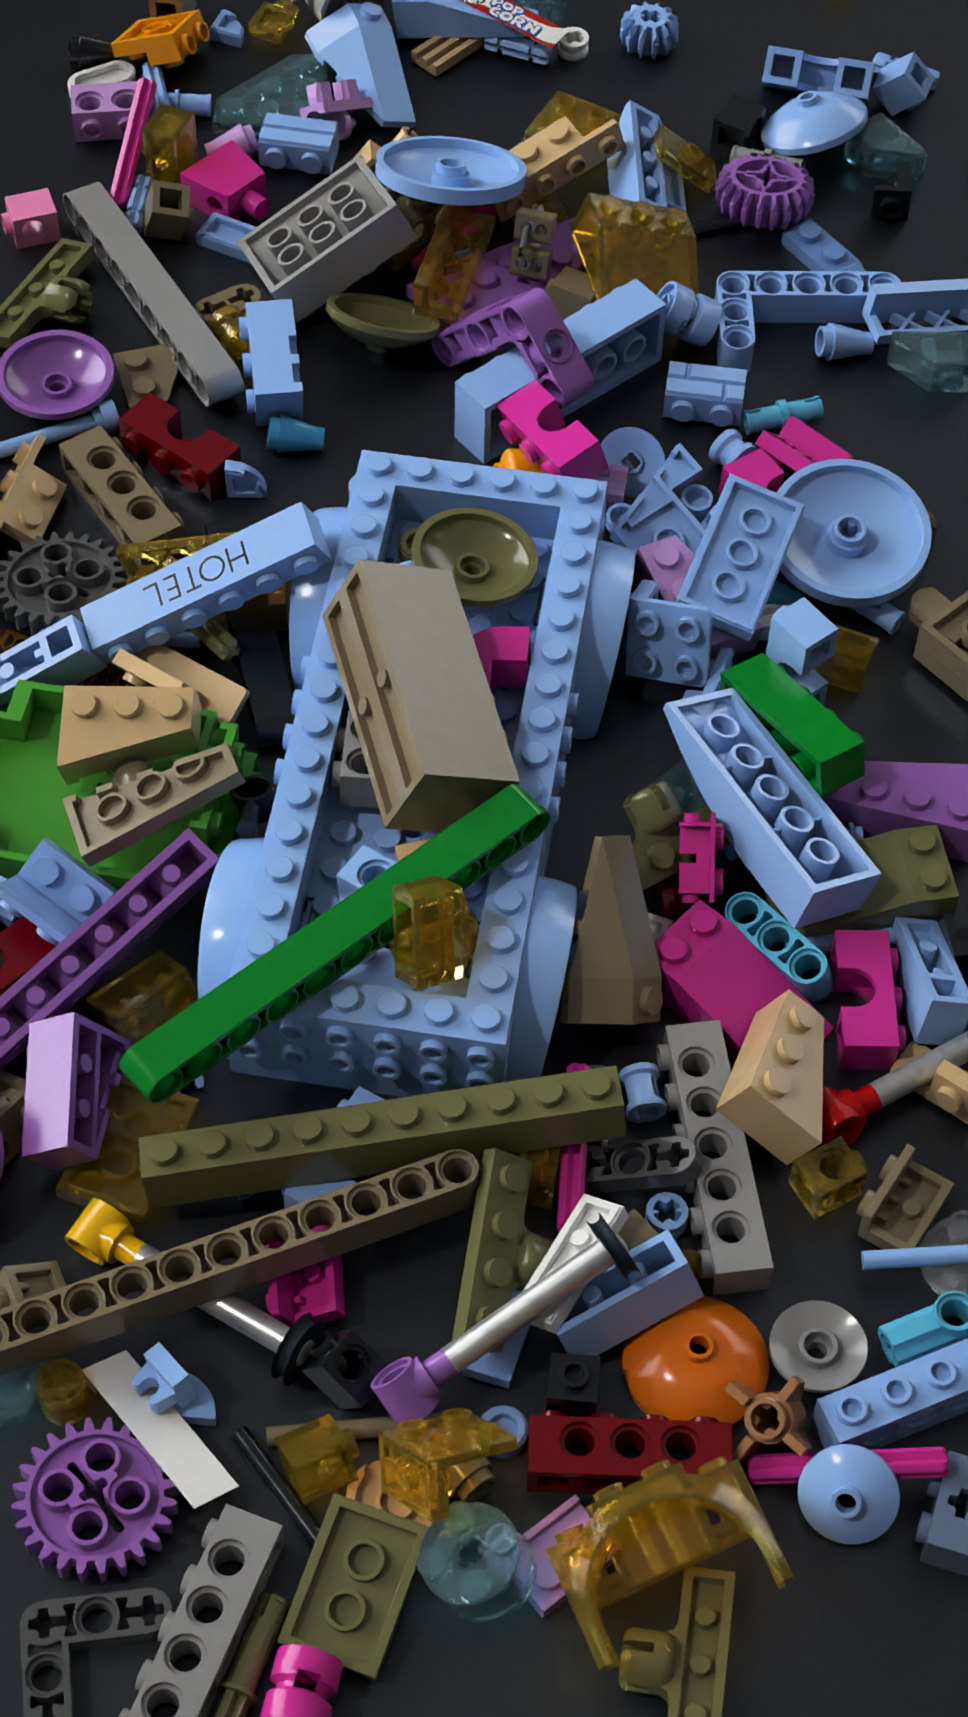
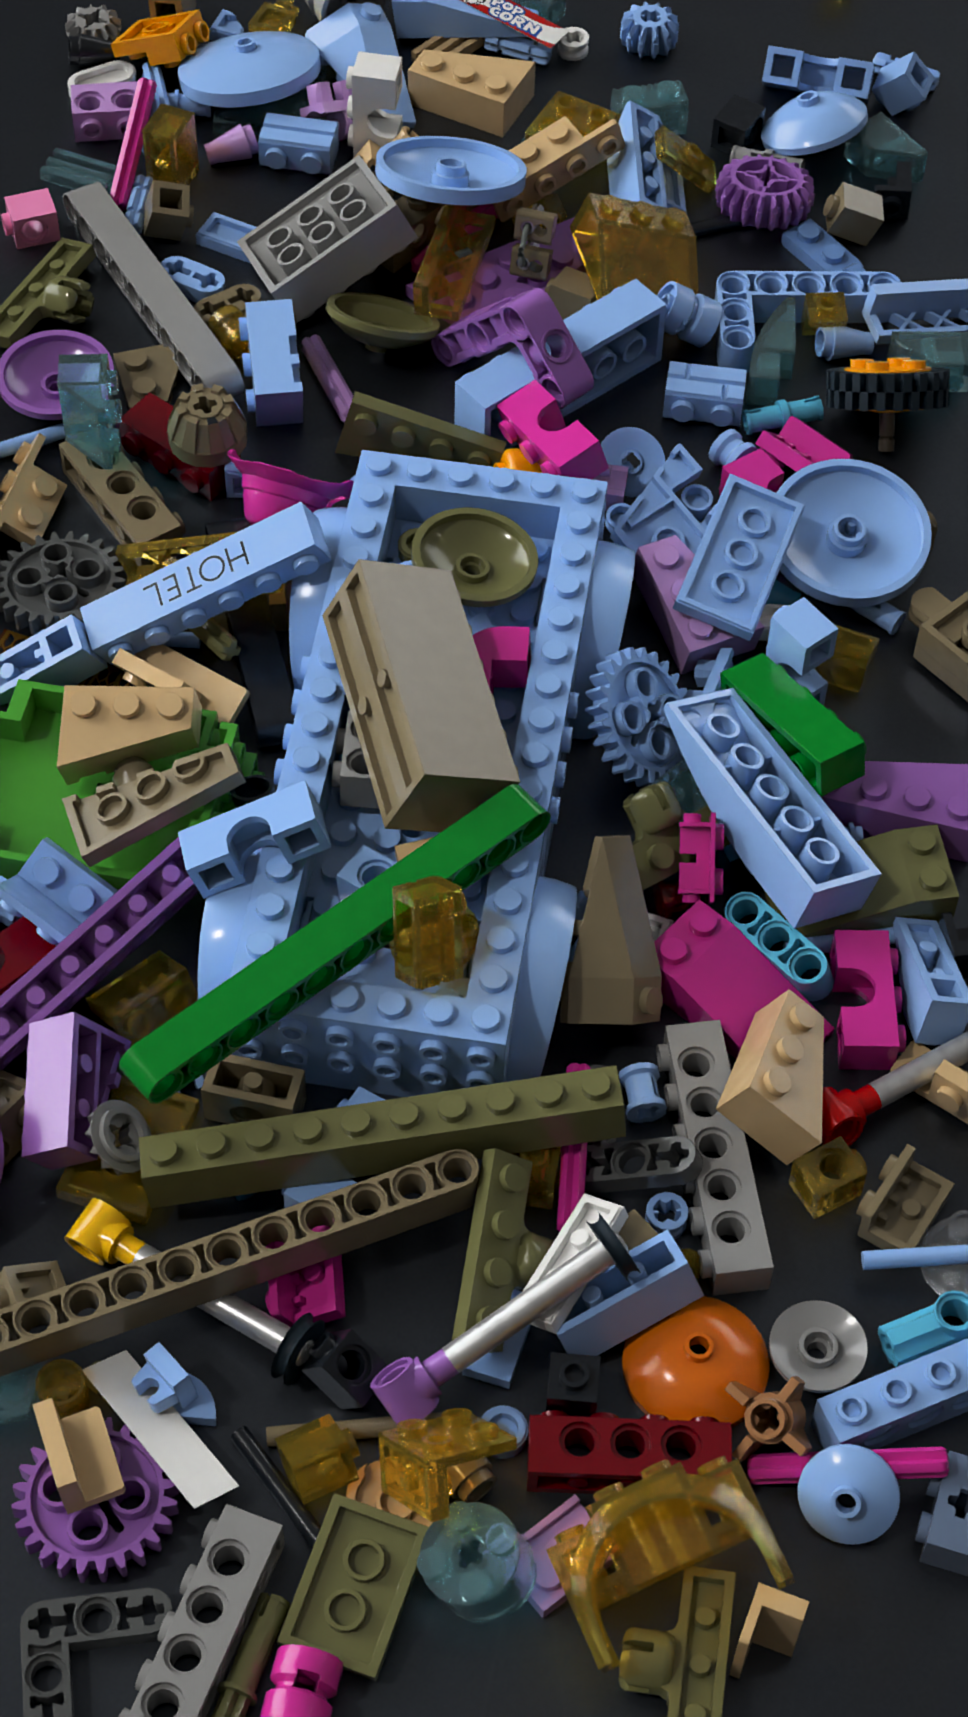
dark pink torso [180,140,270,220] -> none
dark azure cone [267,414,325,453] -> none
light blue bracket [623,579,713,687] -> none
none -> tan panel [32,1398,126,1514]
none -> clear light blue tile [39,147,117,195]
none -> clear light blue slope [57,354,122,469]
none -> light grey gear [65,4,121,41]
none -> light grey gear [84,1100,151,1176]
none -> light blue beam [161,256,225,303]
none -> dark tan piece [167,383,248,468]
none -> light blue dish [178,31,321,108]
none -> light blue arch [178,780,331,899]
none -> dark tan brick [201,1055,307,1124]
none -> dark pink piece [227,449,354,525]
none -> lavender axle [302,334,353,423]
none -> olive wing [335,391,506,467]
none -> white arch [346,51,403,157]
none -> tan wedge [408,49,536,137]
none -> light blue gear [585,647,688,787]
none -> clear light blue brick [610,80,689,137]
none -> tan panel [729,1583,810,1678]
none -> clear light blue slope [745,297,796,406]
none -> clear yellow bracket [800,292,848,336]
none -> dark tan brick [823,182,884,246]
none -> black wheel [826,357,950,452]

